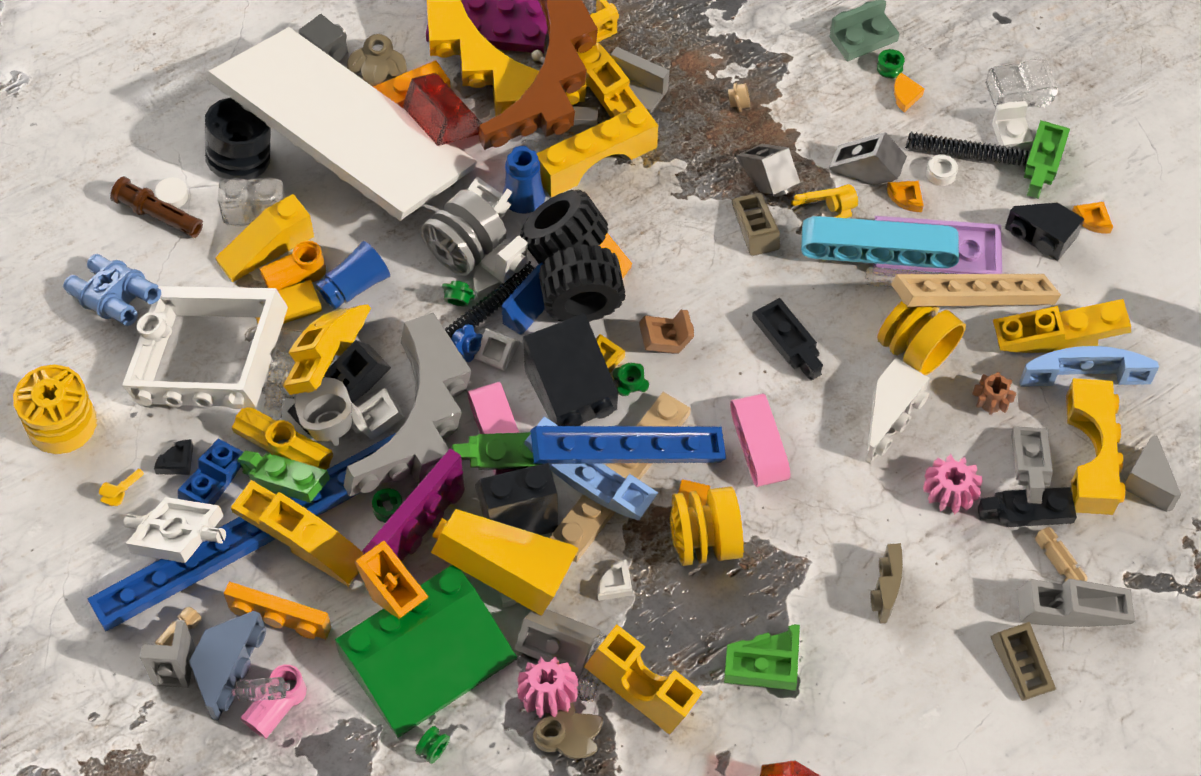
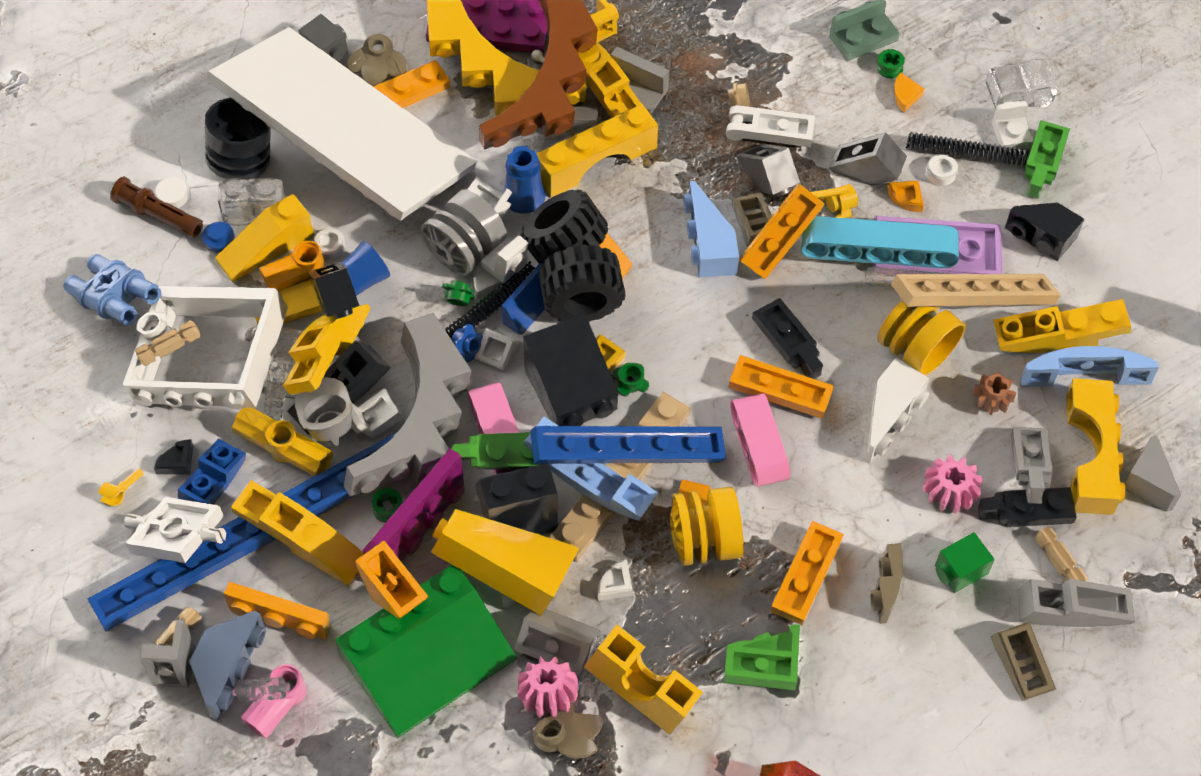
yellow wheel [13,364,97,454] -> none
bright green hinge [237,450,330,503] -> none
clear red slope [403,72,482,146] -> none
green bush [415,726,450,764] -> none
medium nougat bracket [639,309,694,354] -> none
light orange tile [1072,202,1113,234] -> none
none -> tan axle [135,321,201,366]
none -> blue plate [202,222,235,252]
none -> black brick [309,261,359,319]
none -> white tile [313,228,346,260]
none -> light blue slope [684,181,739,278]
none -> white plate [726,105,815,147]
none -> light orange plate [728,355,834,419]
none -> light orange plate [739,183,825,280]
none -> light orange plate [770,521,844,626]
none -> green brick [935,532,995,593]

